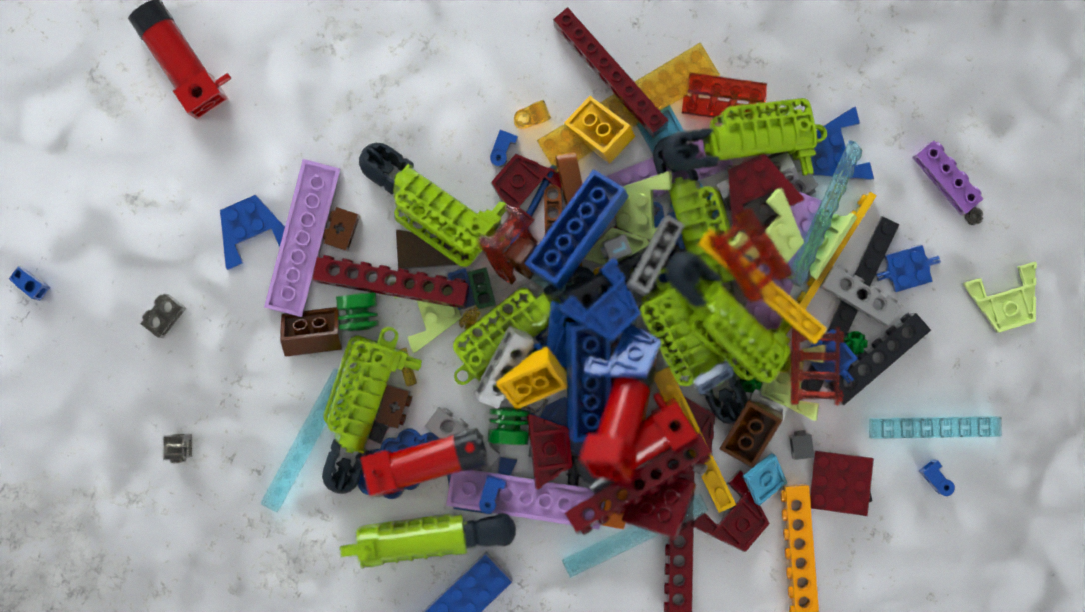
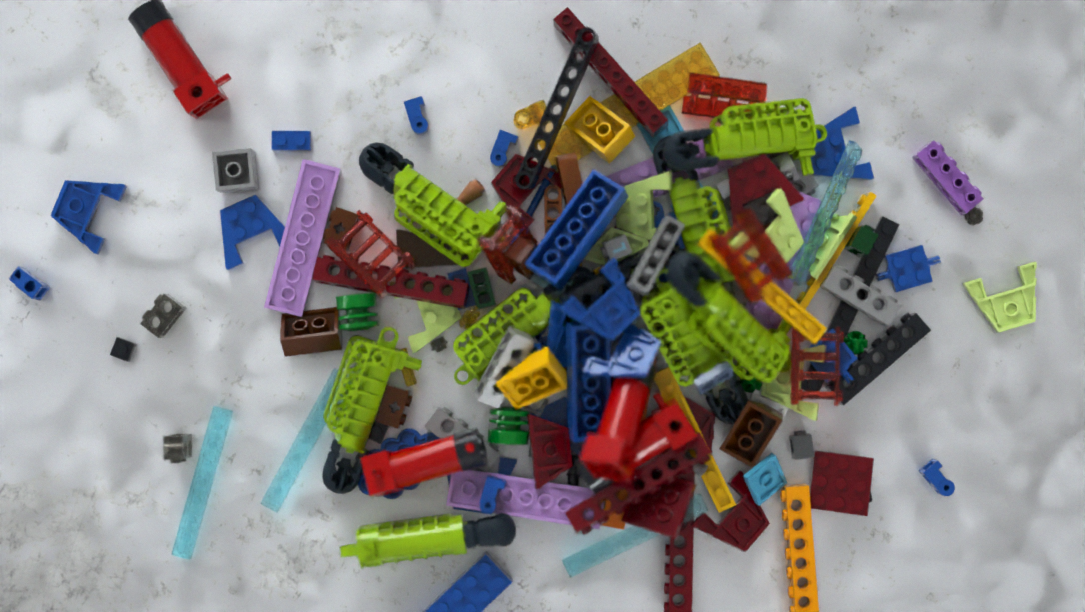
clear light blue beam [869,416,1002,439] -> none
none -> blue wing [50,180,127,255]
none -> black plate [110,337,136,362]
none -> clear light blue plate [171,406,233,560]
none -> light grey brick [212,148,259,193]
none -> blue plate [271,131,311,151]
none -> clear red fence [326,210,415,299]
none -> blue leg [404,96,429,135]
none -> clear smoke plate [430,336,448,352]
none -> nougat cone [457,179,486,205]
none -> black beam [515,27,599,190]
none -> dark green brick [844,225,878,257]

